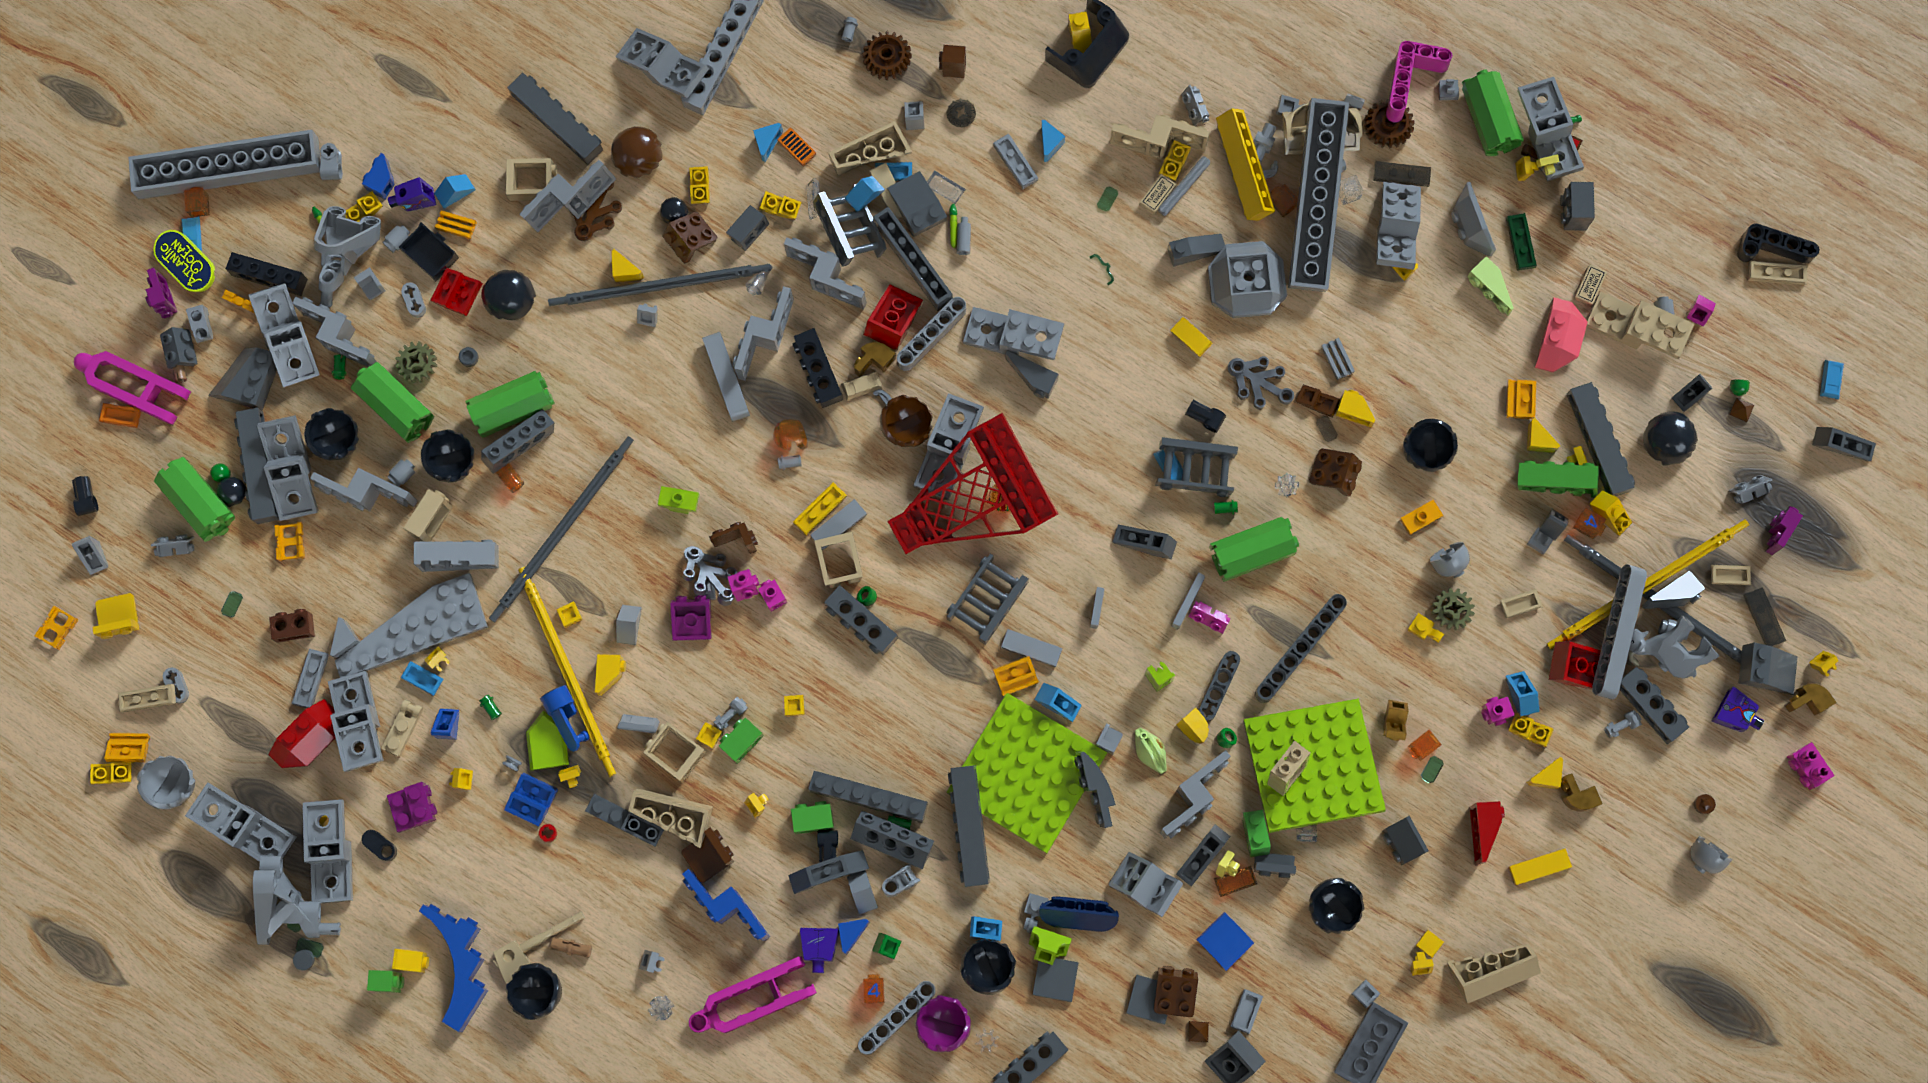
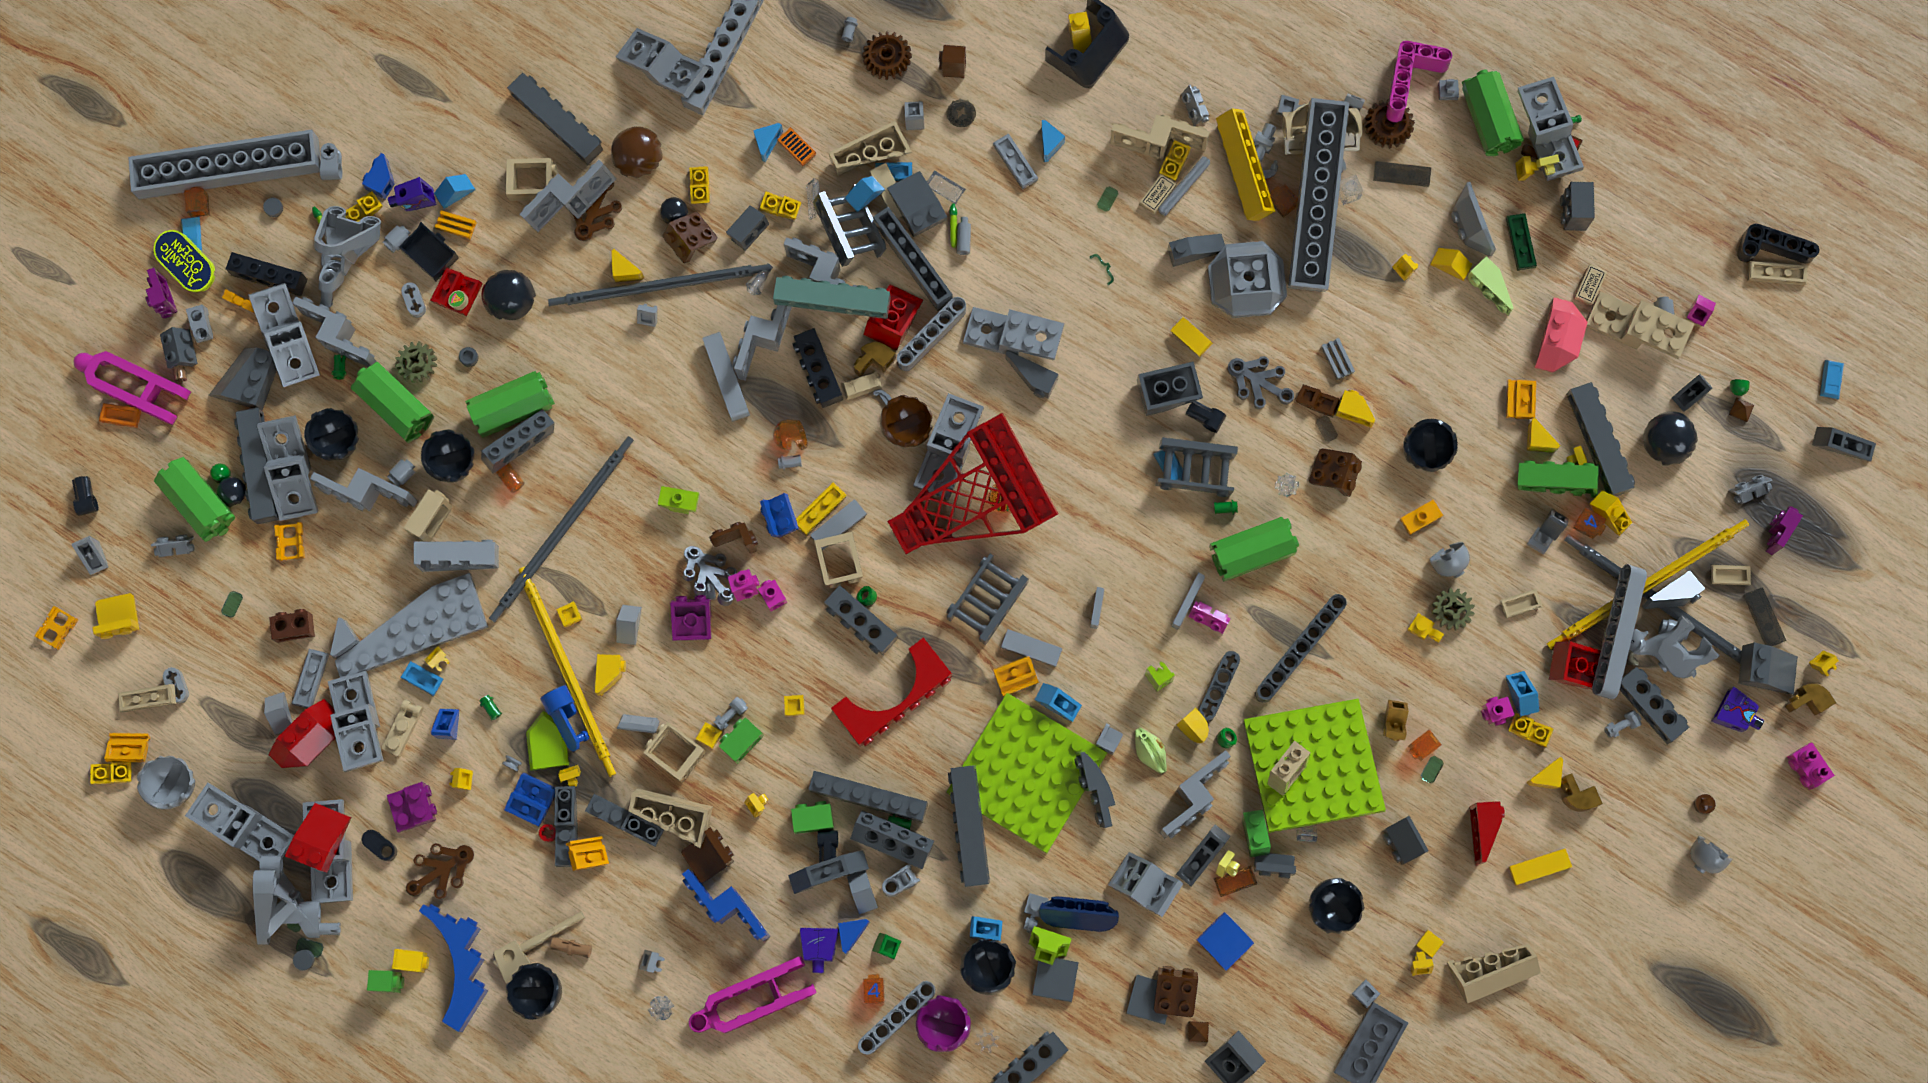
light grey panel [354,267,386,300] -> none
dark grey slope [1113,524,1177,560] -> none
light grey tile [1230,989,1263,1034] -> none
light grey bracket [1376,182,1421,269] -> none
none -> dark grey tile [263,198,283,217]
none -> light grey slope [264,692,293,735]
none -> red slope [285,803,352,873]
none -> reddish brown plant [406,843,474,900]
none -> tile [448,290,468,310]
none -> dark grey slope [554,786,578,867]
none -> light orange plate [566,836,609,871]
none -> blue bracket [760,493,799,538]
none -> sand green brick [773,276,891,319]
none -> red arch [831,637,952,747]
none -> dark grey slope [1137,362,1203,416]
none -> yellow slope [1430,248,1473,281]

